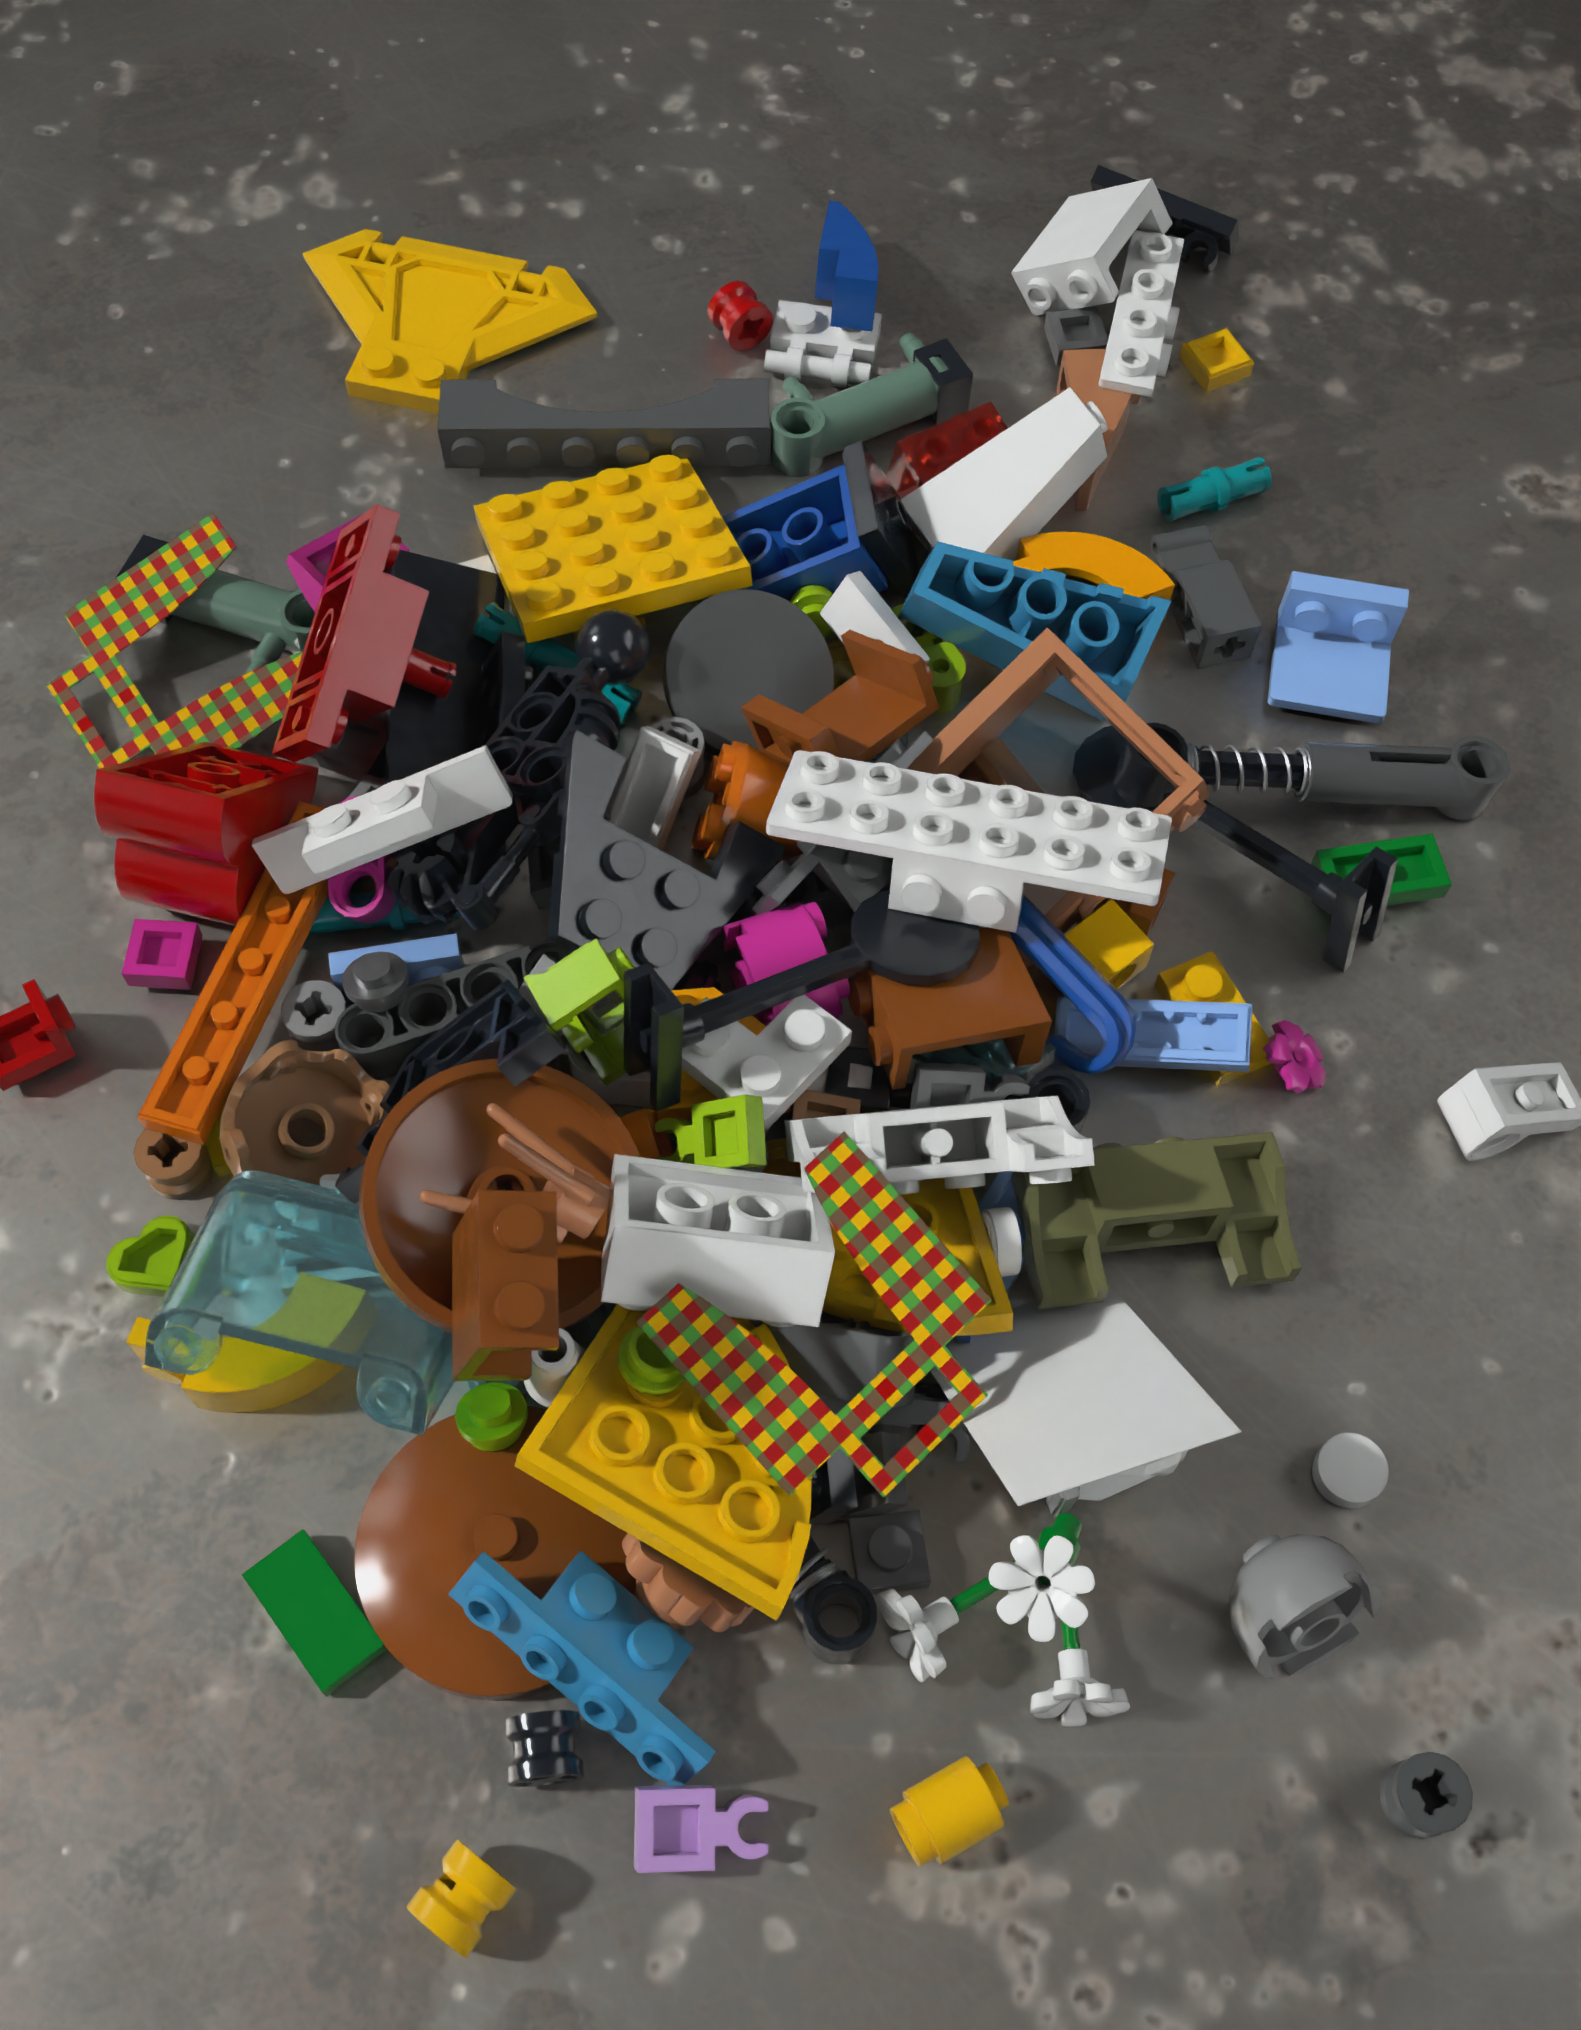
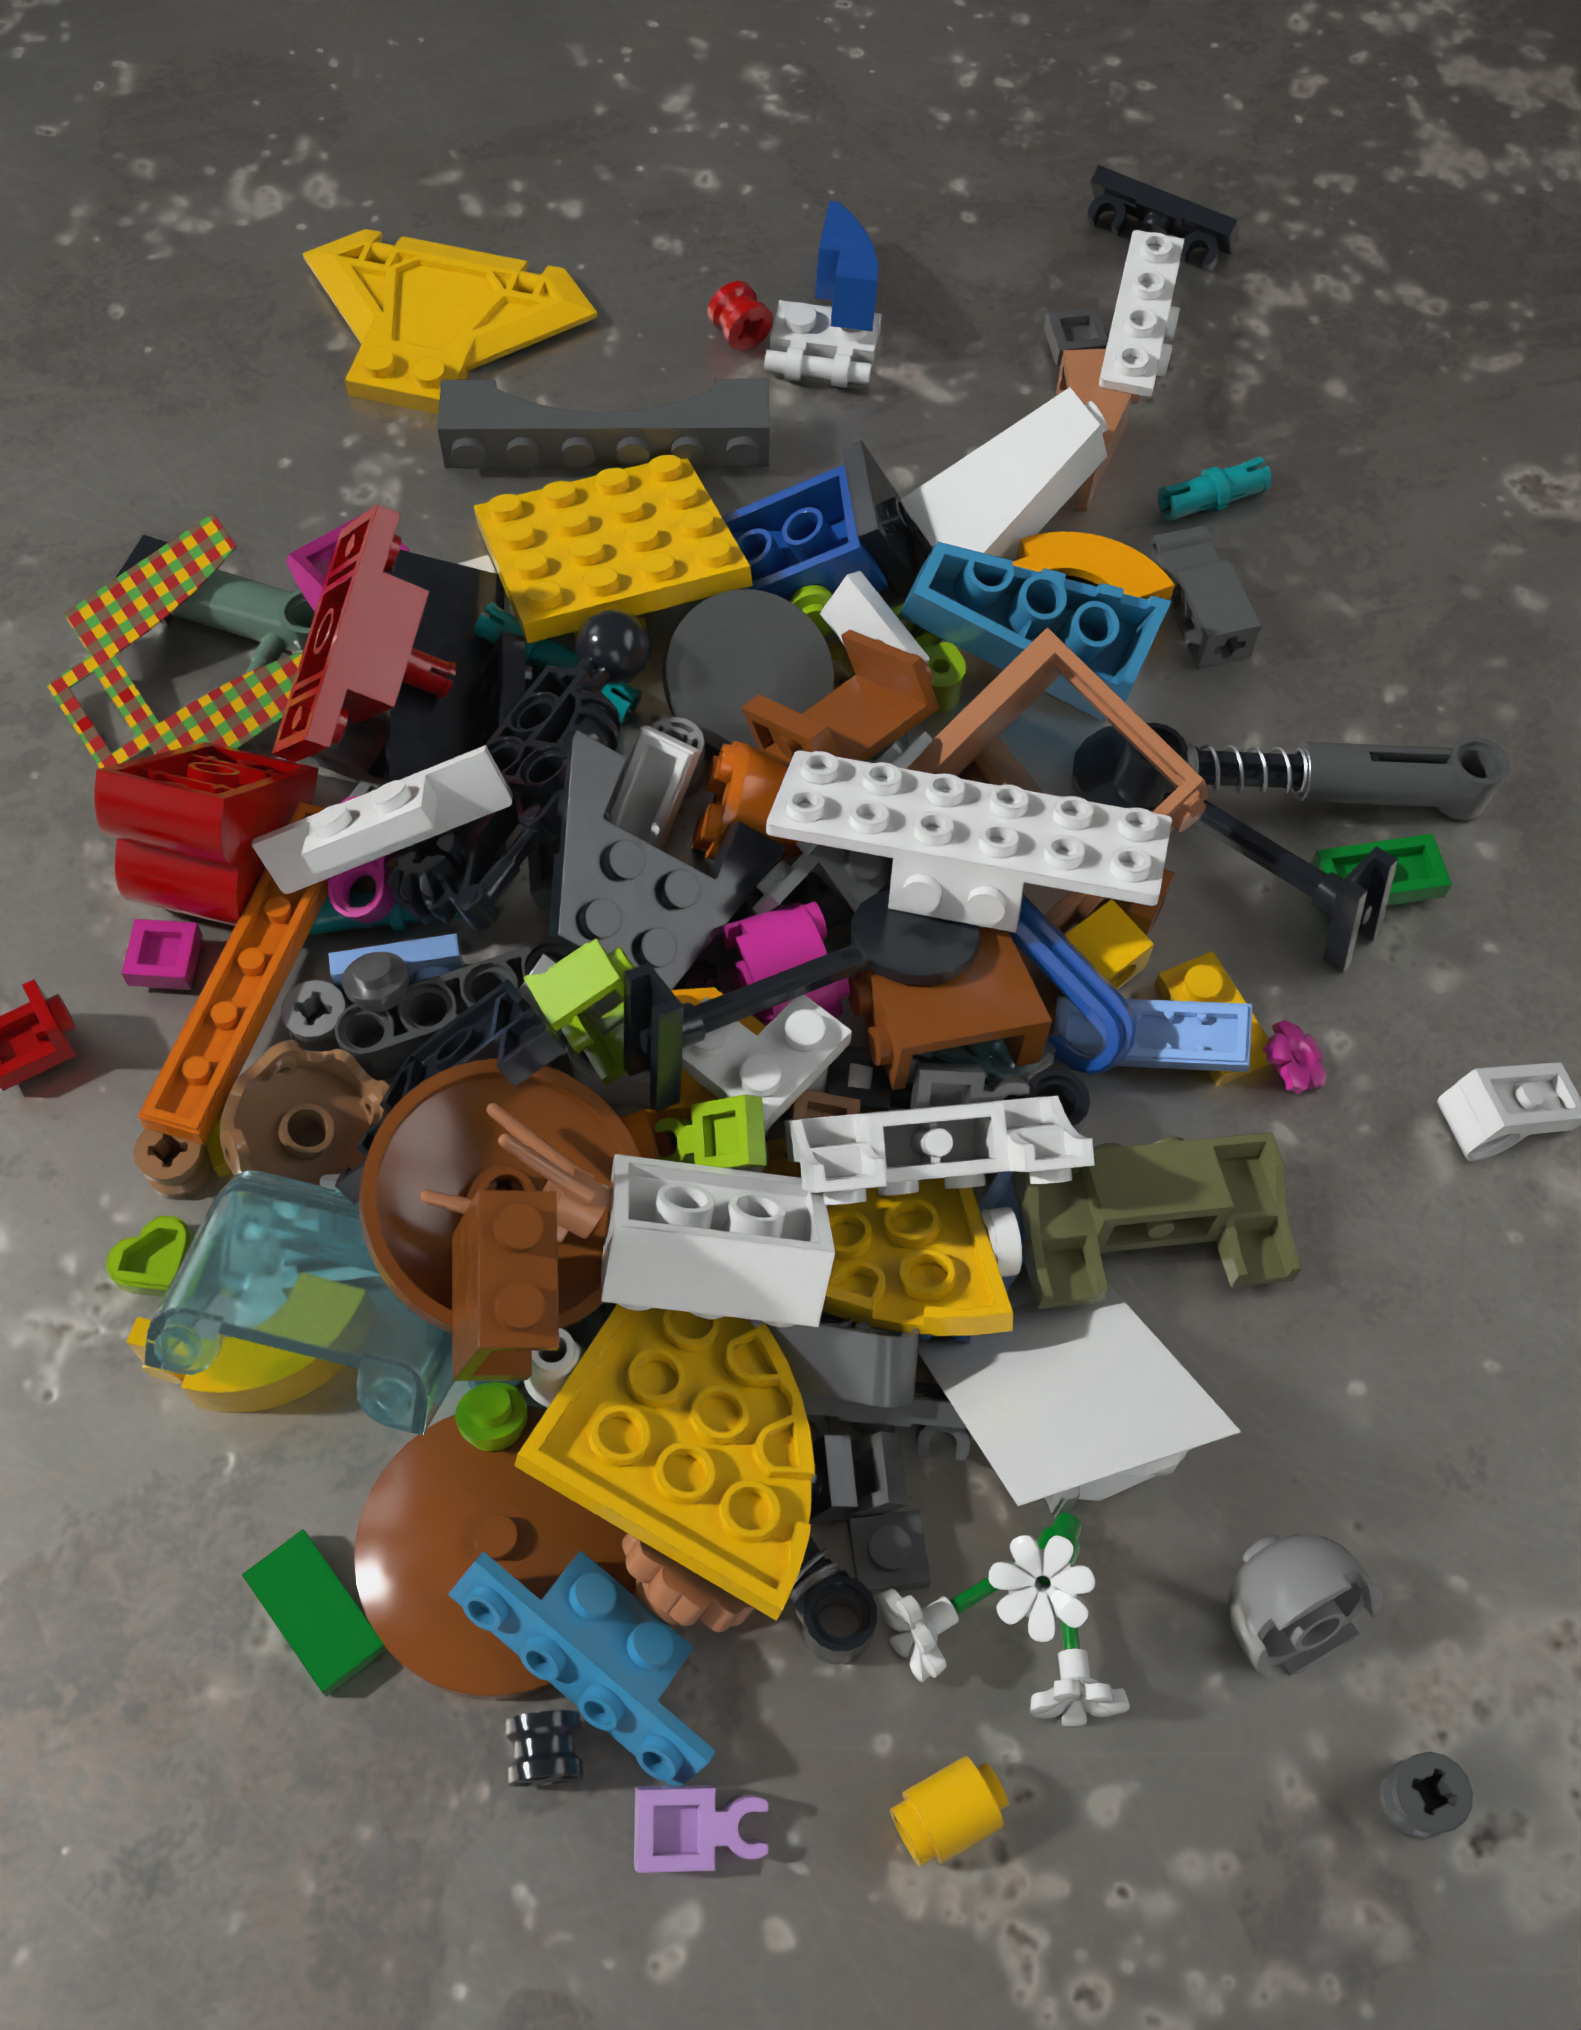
yellow wheel [406,1839,517,1958] -> none
lime plate [617,1326,685,1395] -> none
piece [636,1131,992,1498] -> none
sand green piece [770,332,973,477] -> none
clear red bracket [886,401,1008,493] -> none
white panel [1011,178,1173,316] -> none
yellow tile [1179,328,1254,392] -> none
light blue bracket [1268,571,1409,724] -> none
white tile [1312,1433,1389,1509] -> none

